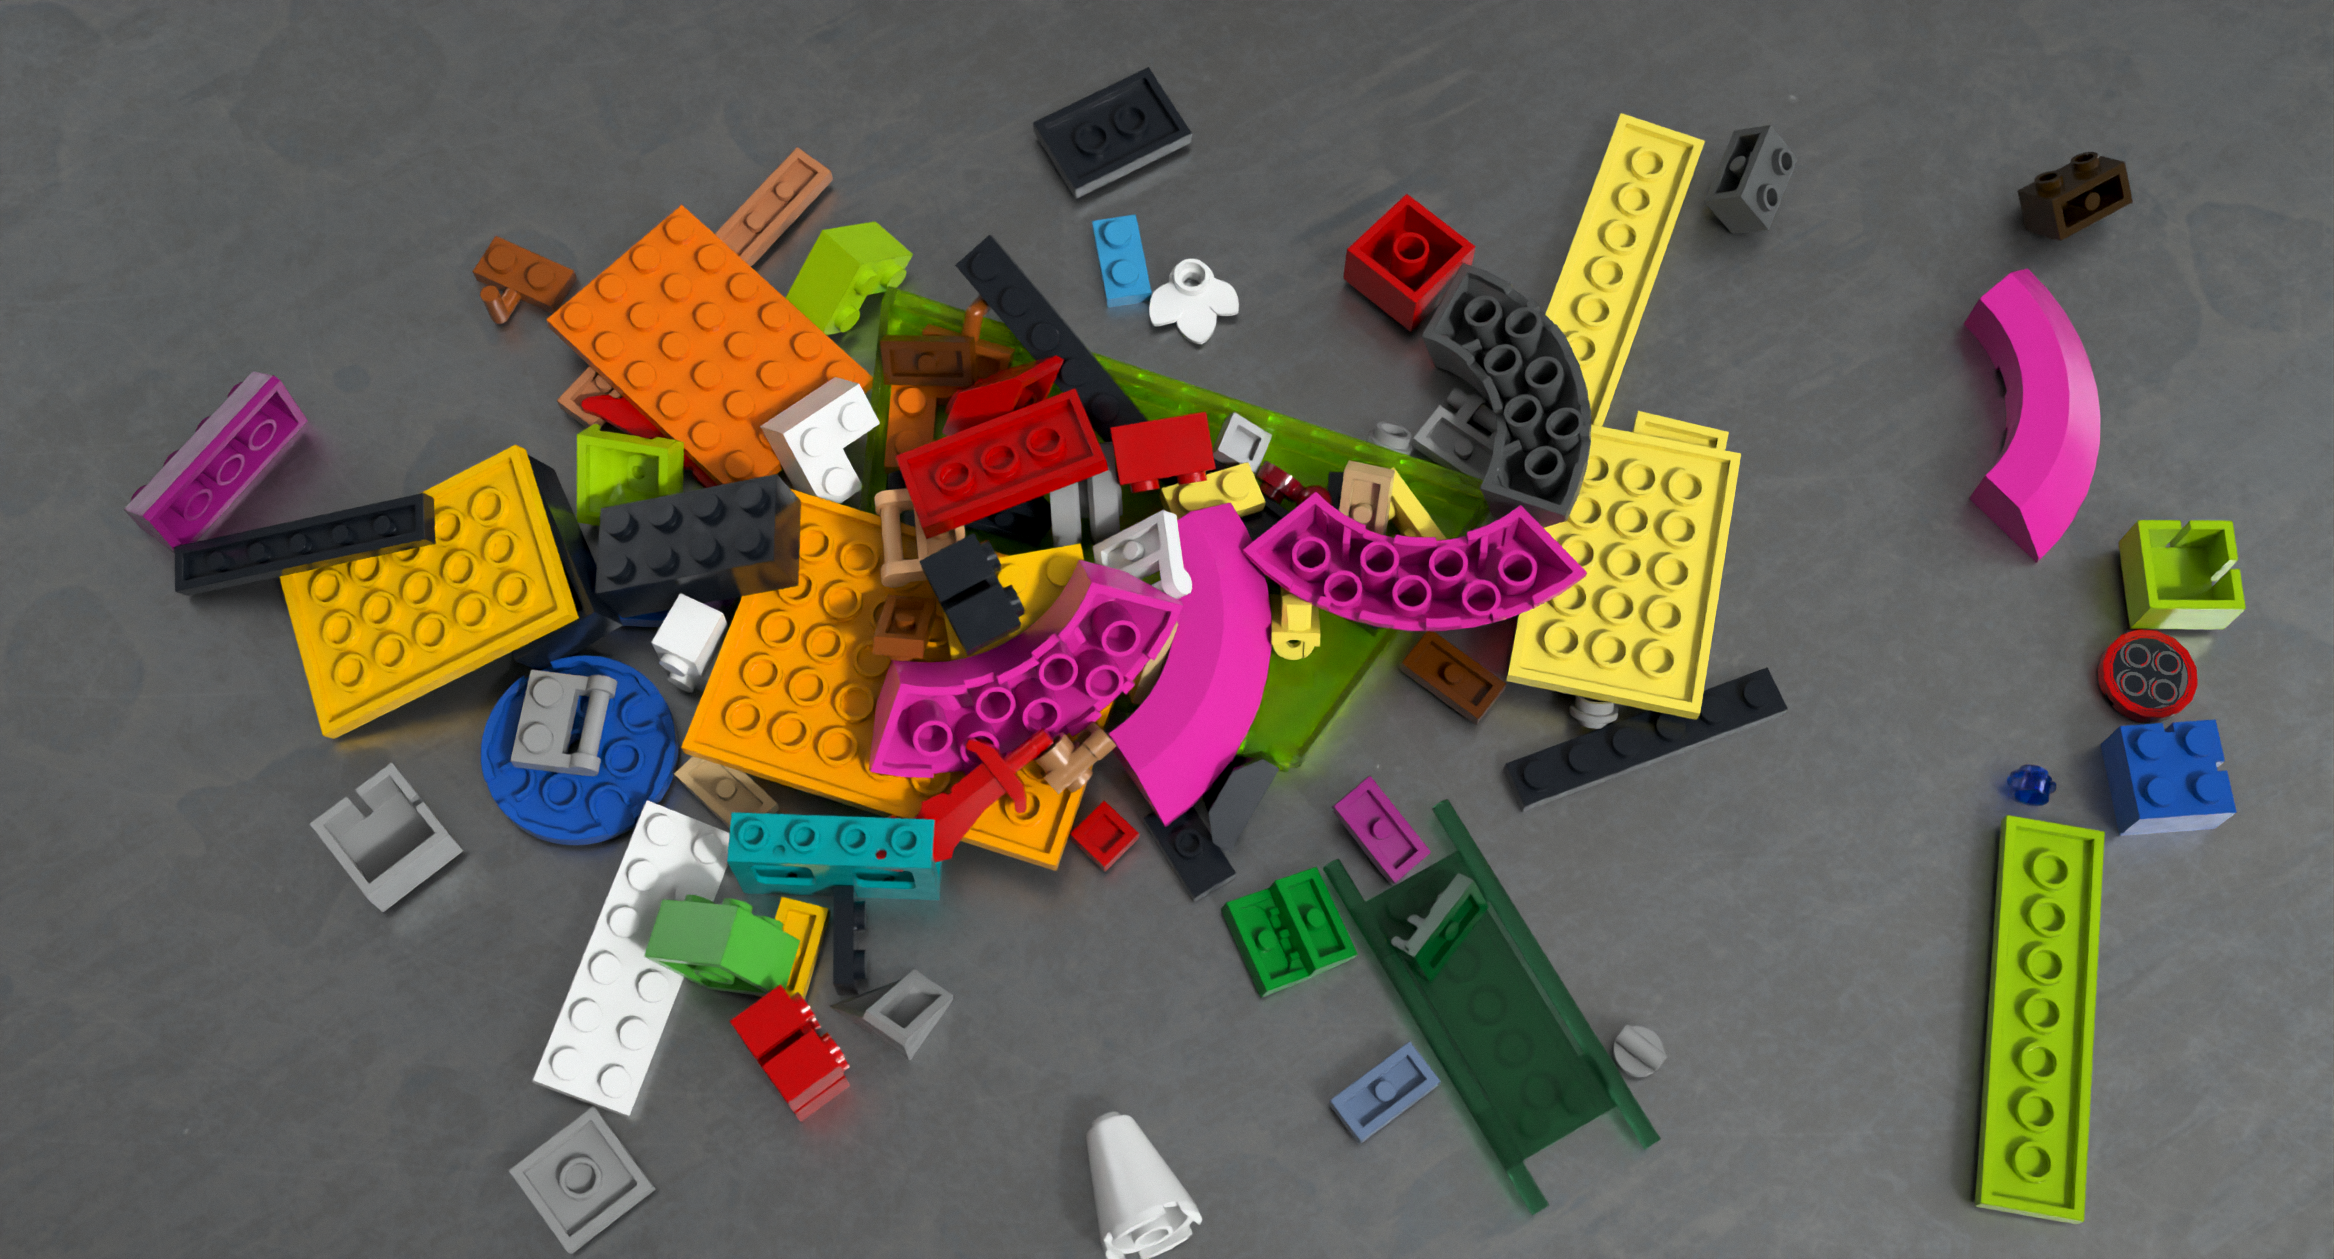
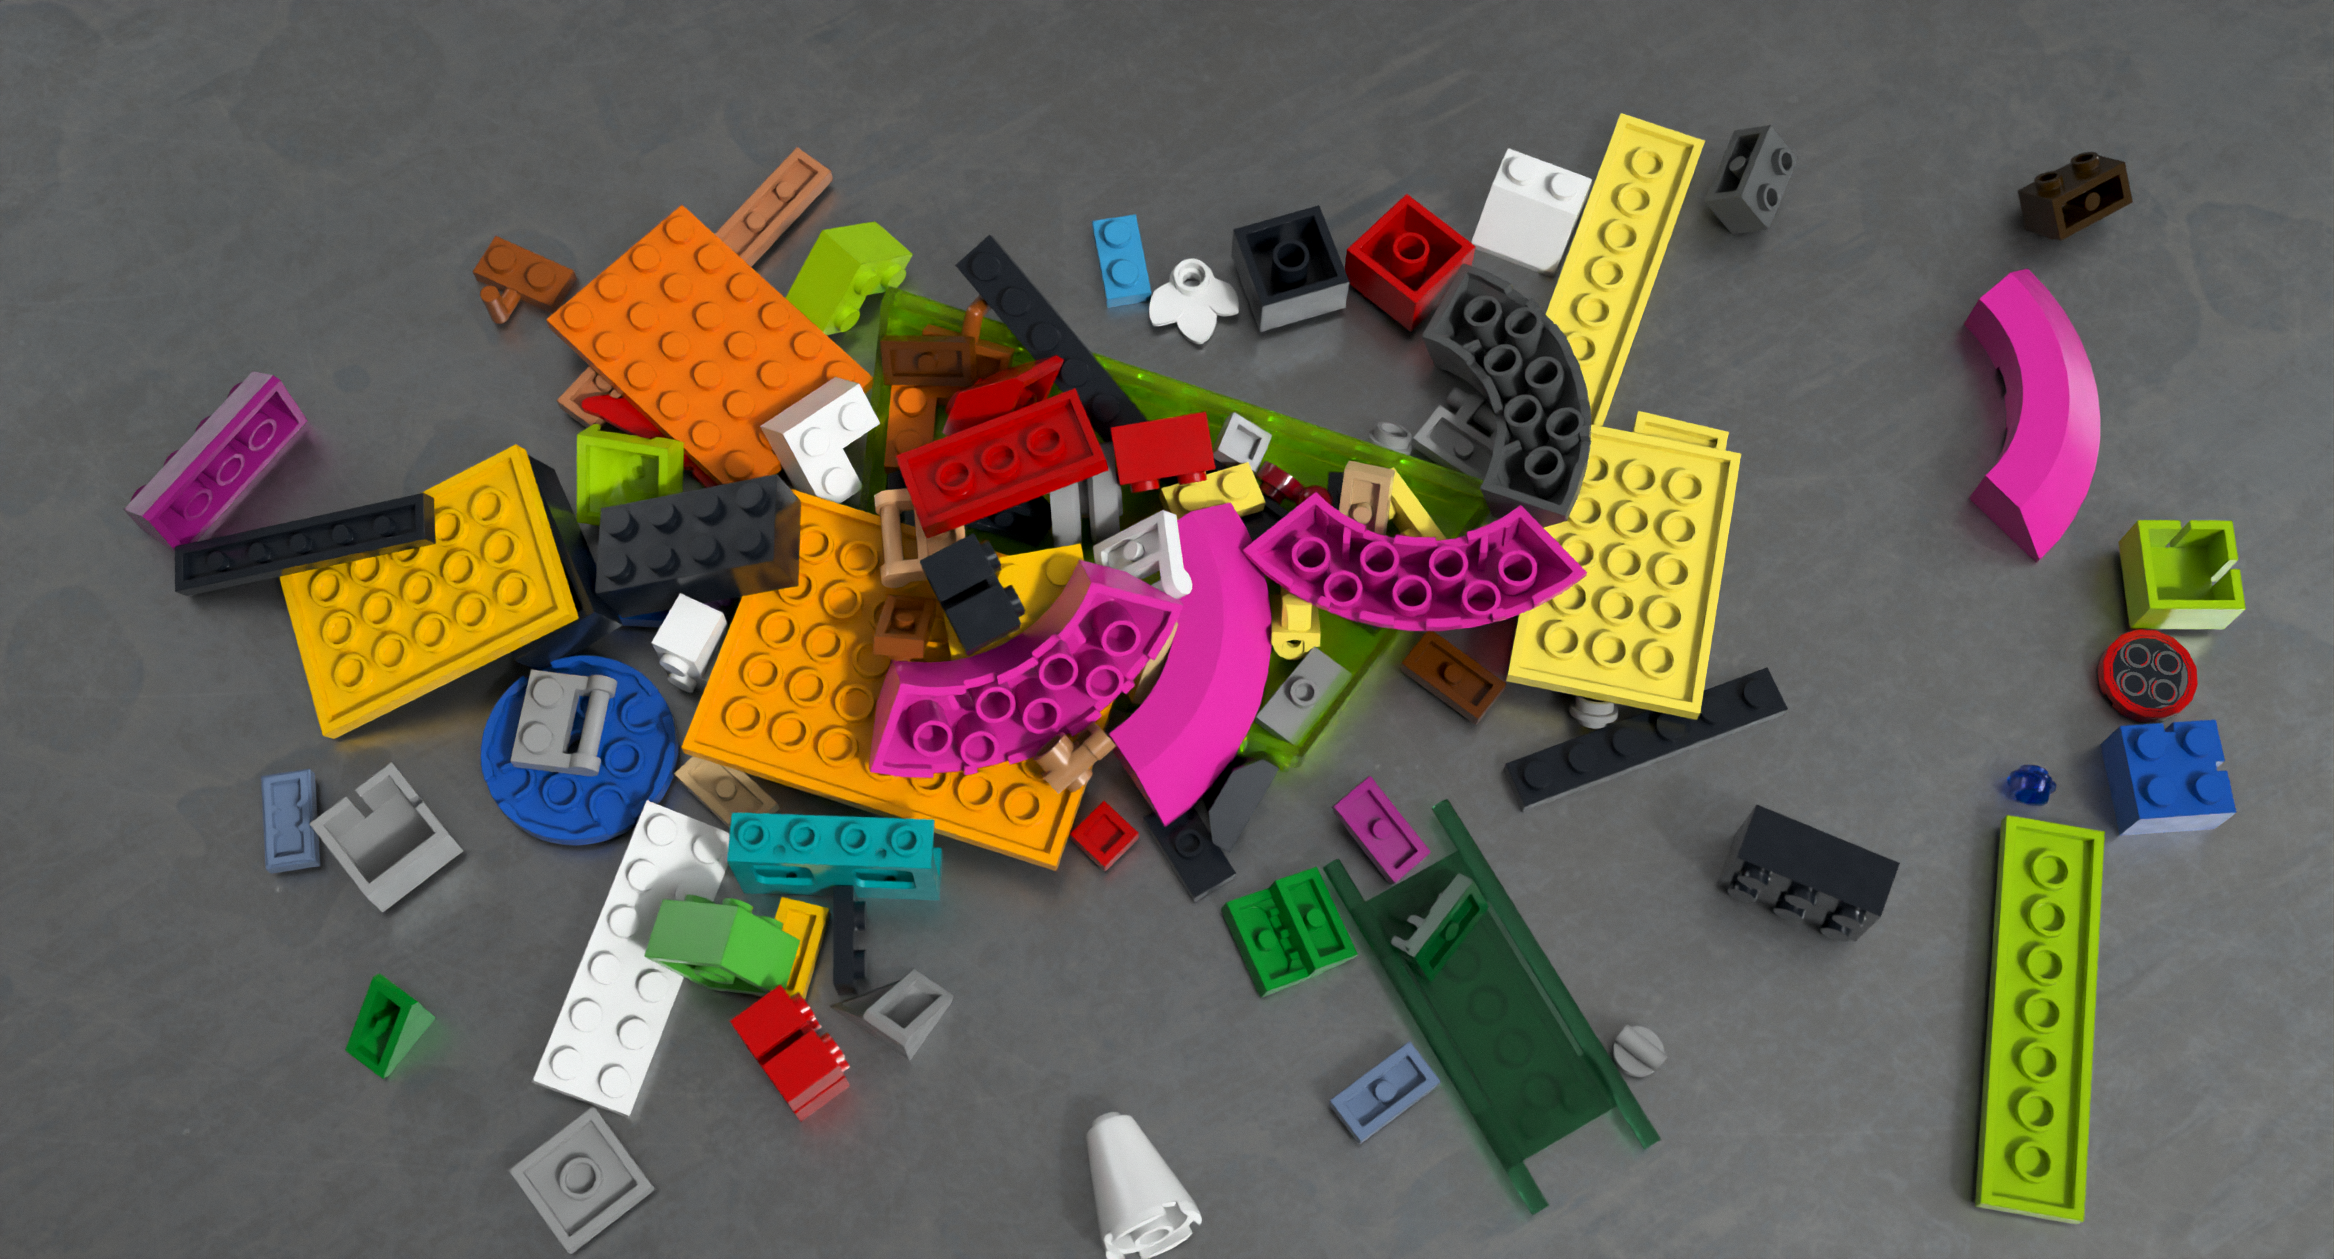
red sword [876,727,1055,872] -> none
black plate [1033,67,1192,199] -> none
none -> sand blue plate [261,769,320,874]
none -> green slope [345,973,436,1079]
none -> black brick [1231,205,1349,332]
none -> light grey plate [1255,646,1352,750]
none -> white slope [1471,148,1592,278]
none -> black brick [1717,805,1900,942]

